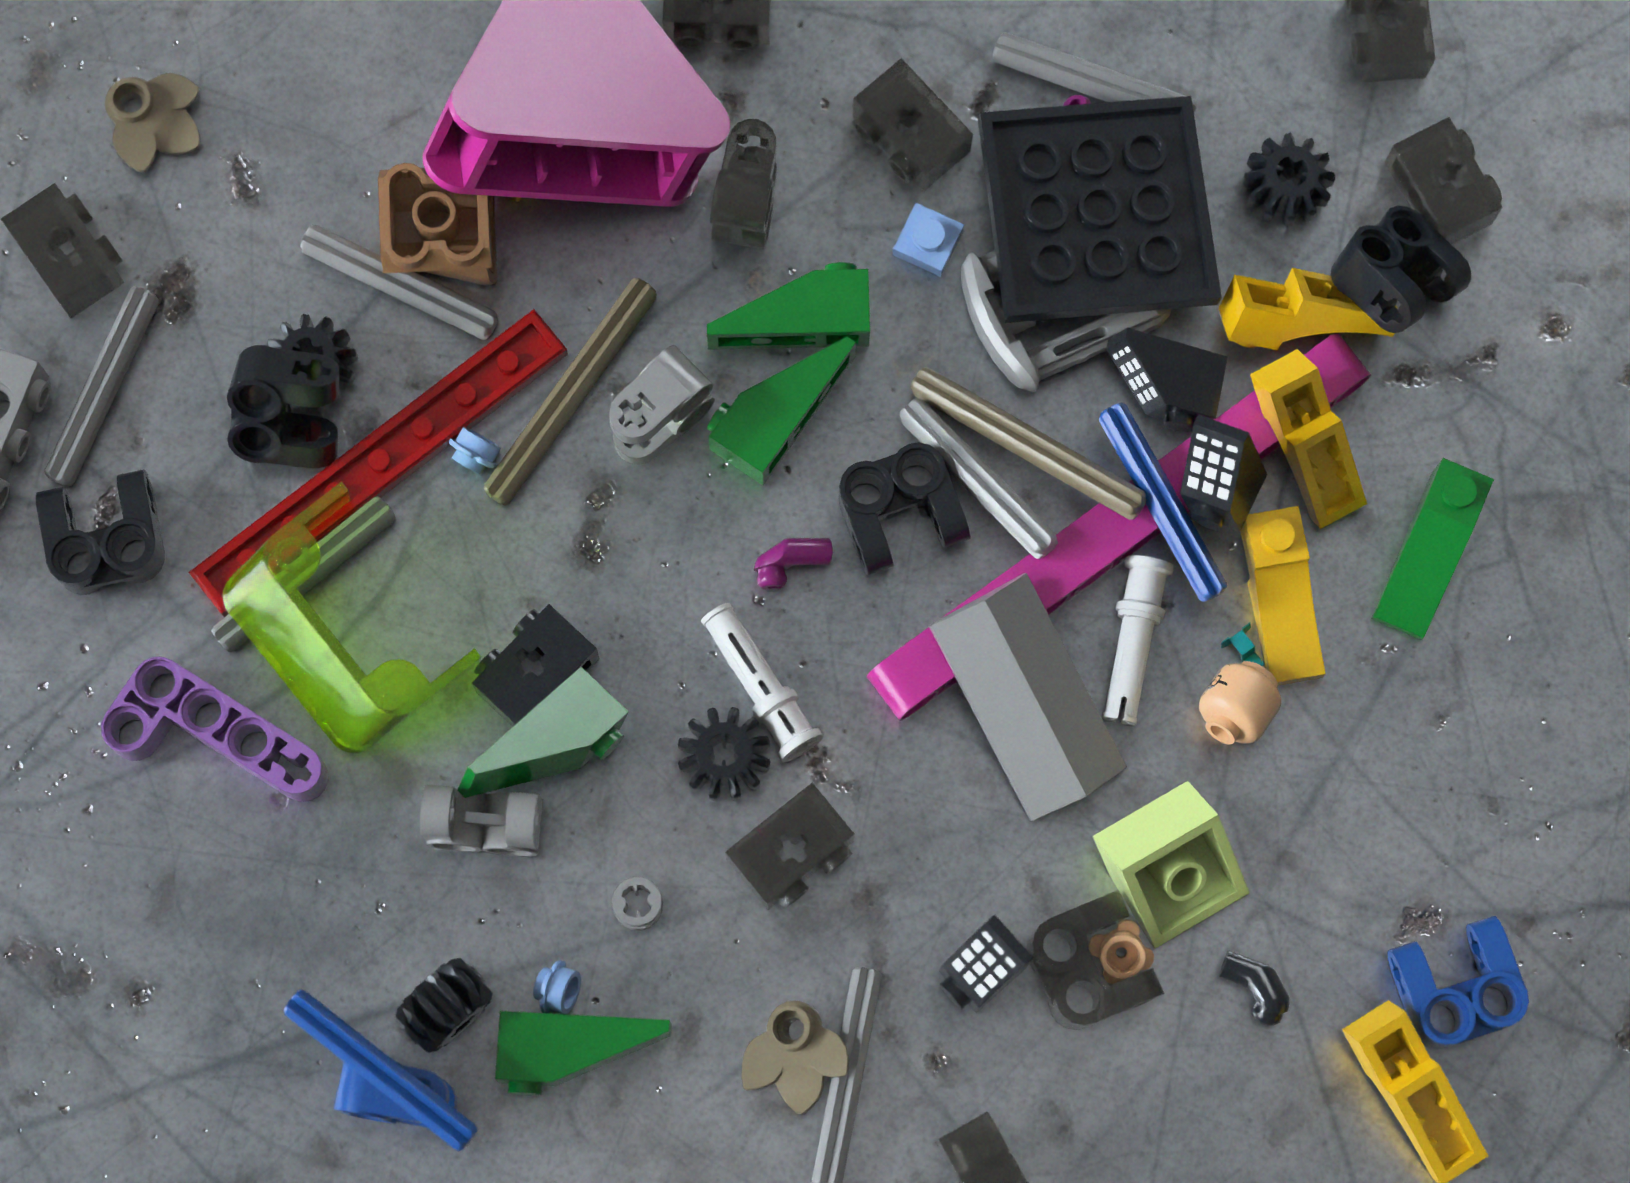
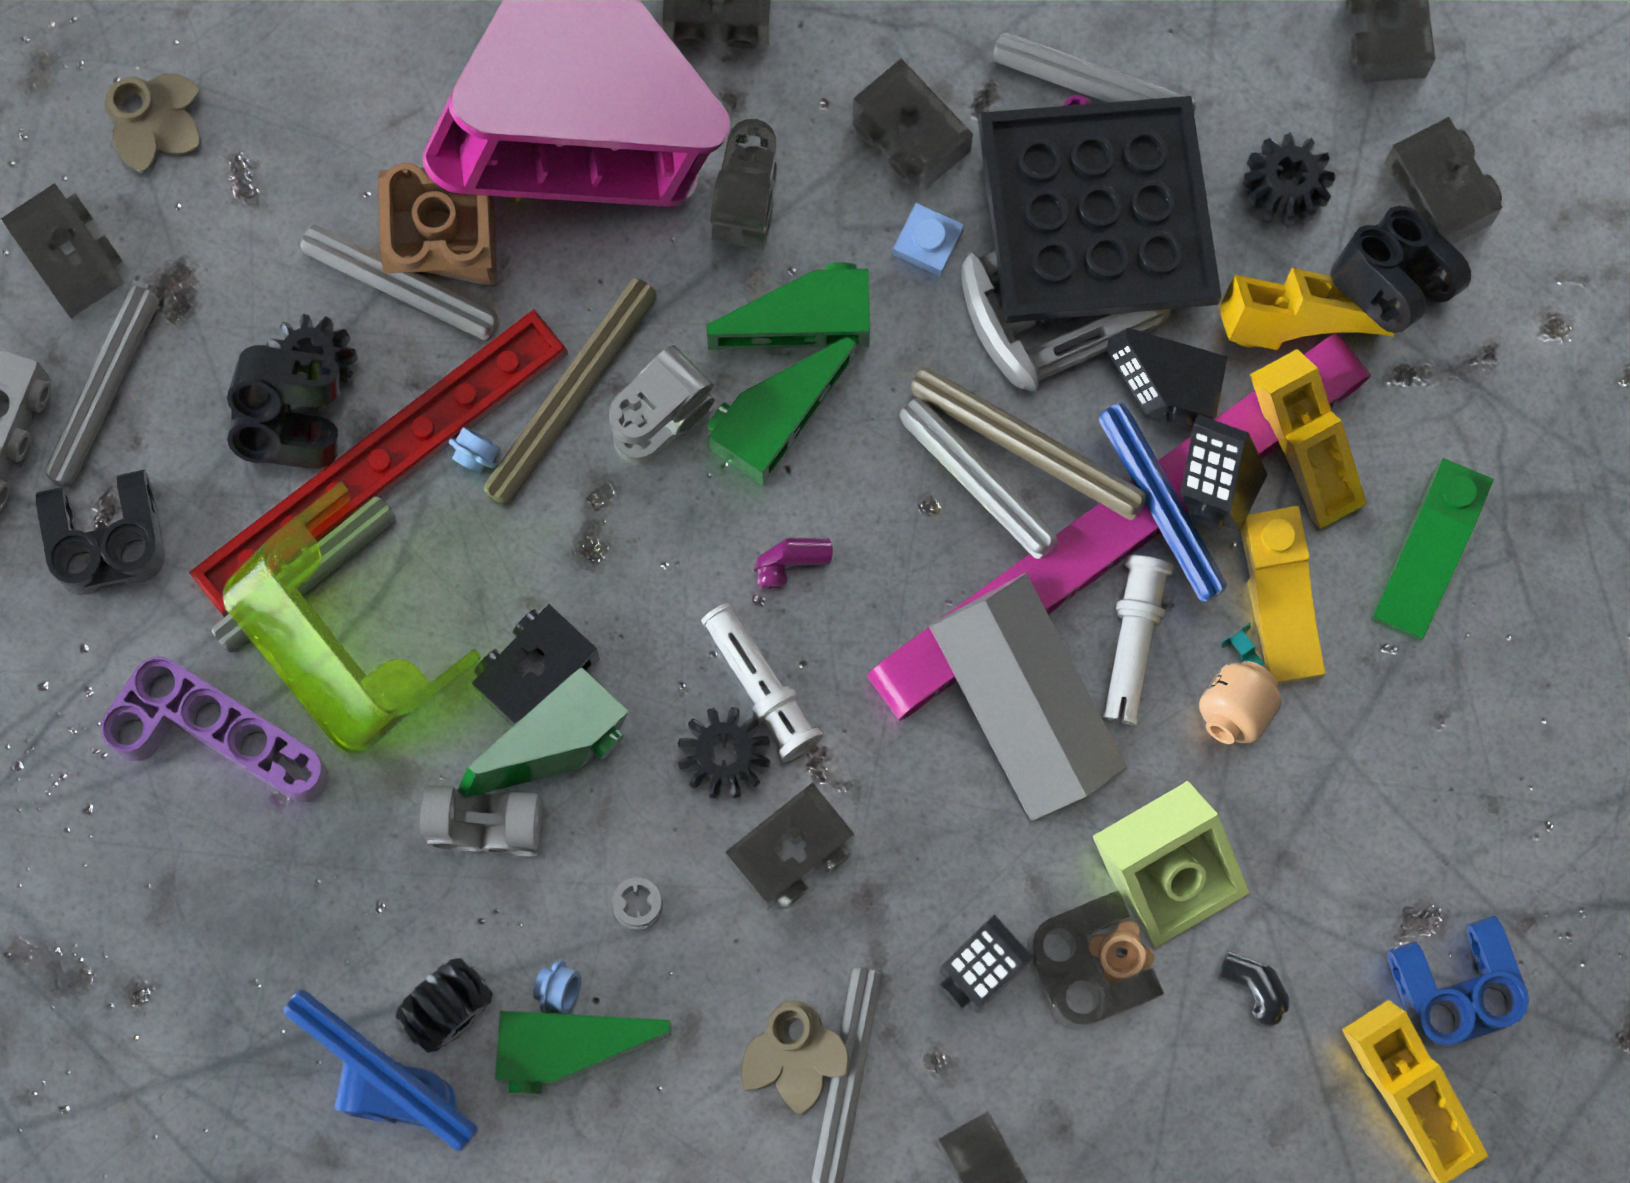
black piece [839,442,971,576] -> none

